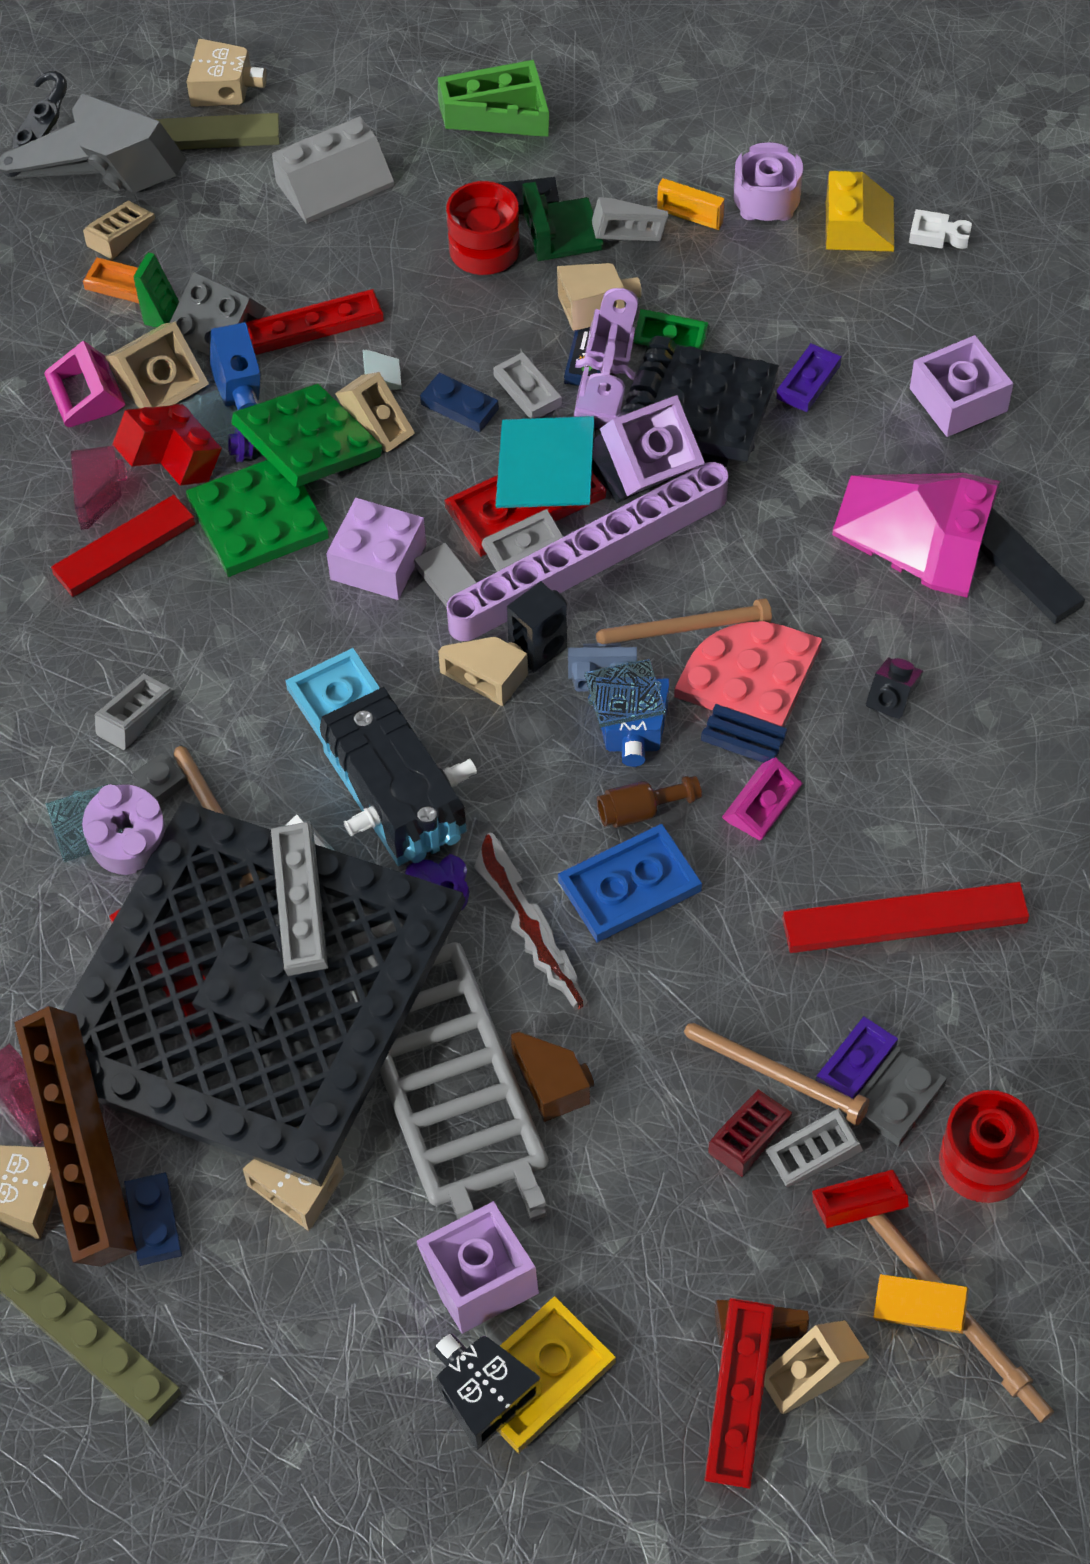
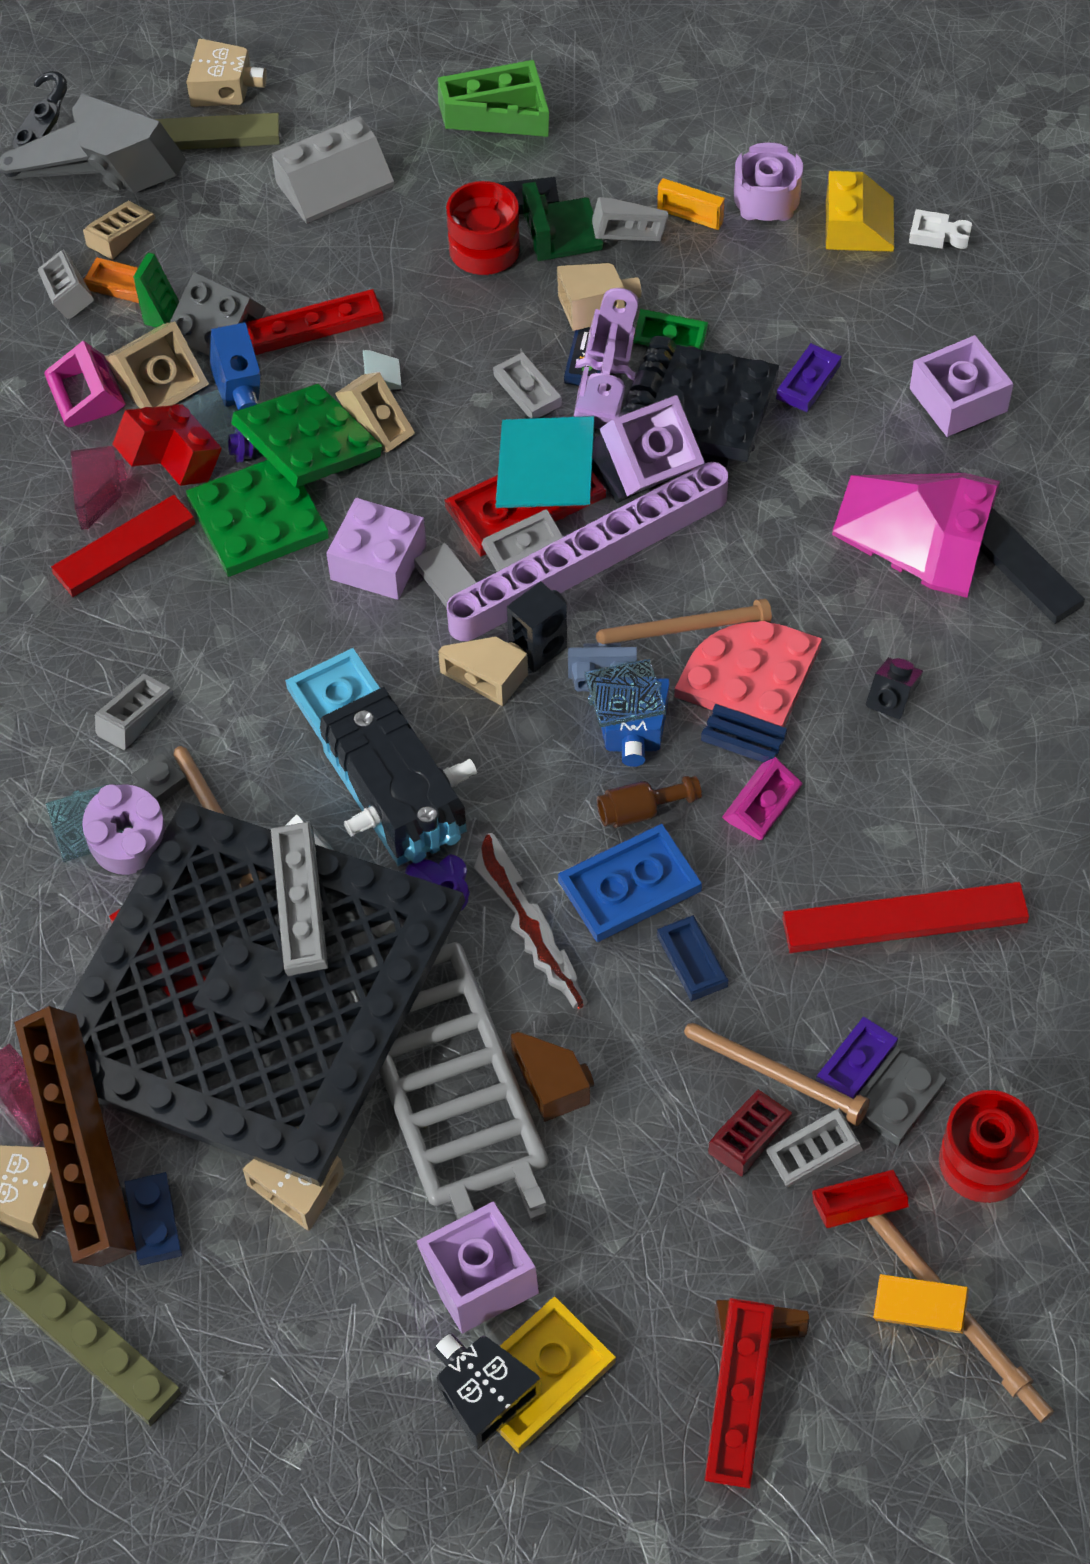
dark blue plate [420,372,499,433] -> none
tan slope [764,1320,869,1414] -> none
none -> light grey slope [38,249,94,319]
none -> dark blue tile [657,915,729,1002]

